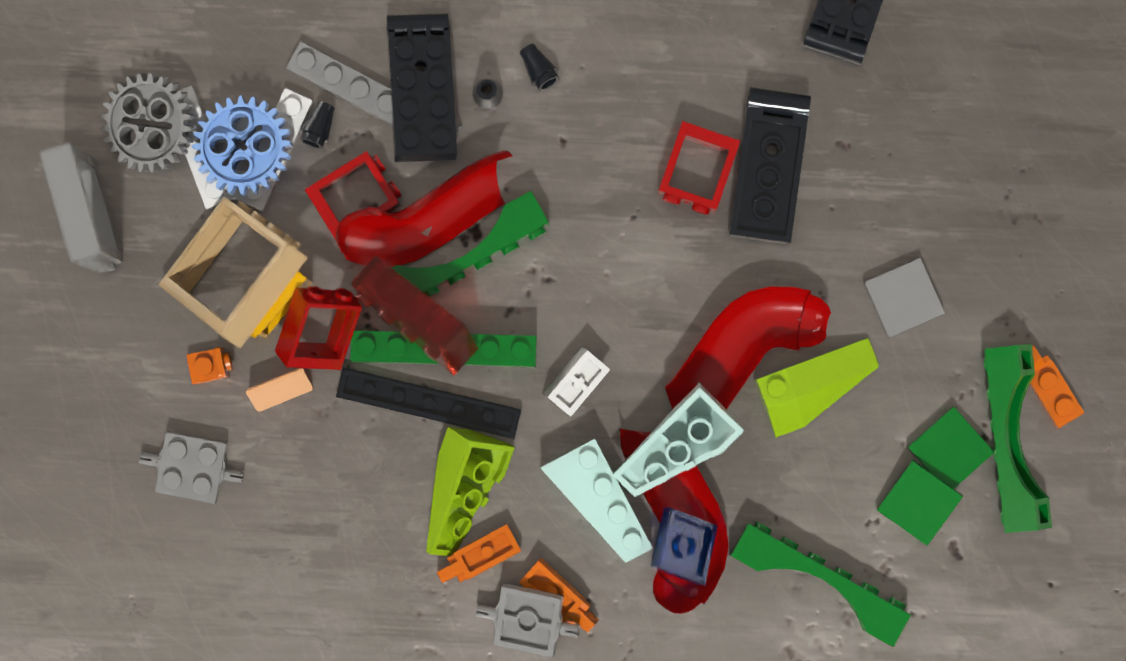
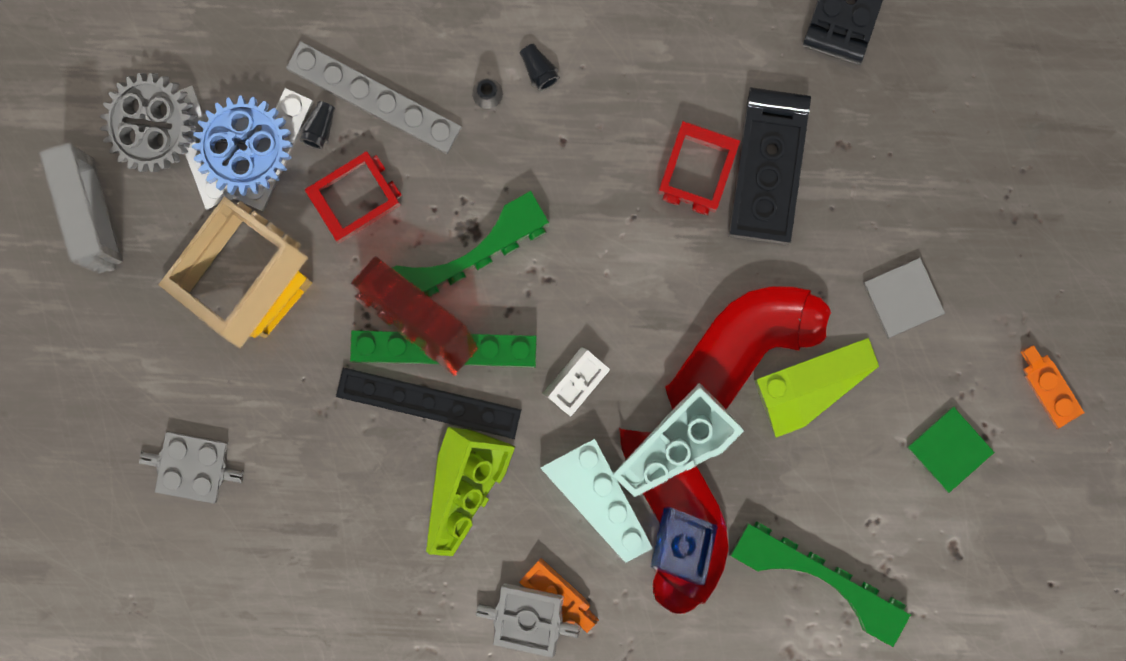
orange bracket [186,347,233,385] -> none
light nougat slope [246,368,313,412] -> none
red window [275,286,362,370] -> none
red animal [336,150,513,268] -> none
black hinge [386,13,457,162] -> none
orange hinge [436,524,521,583] -> none
green tile [877,460,963,546] -> none
green arch [984,344,1052,533] -> none

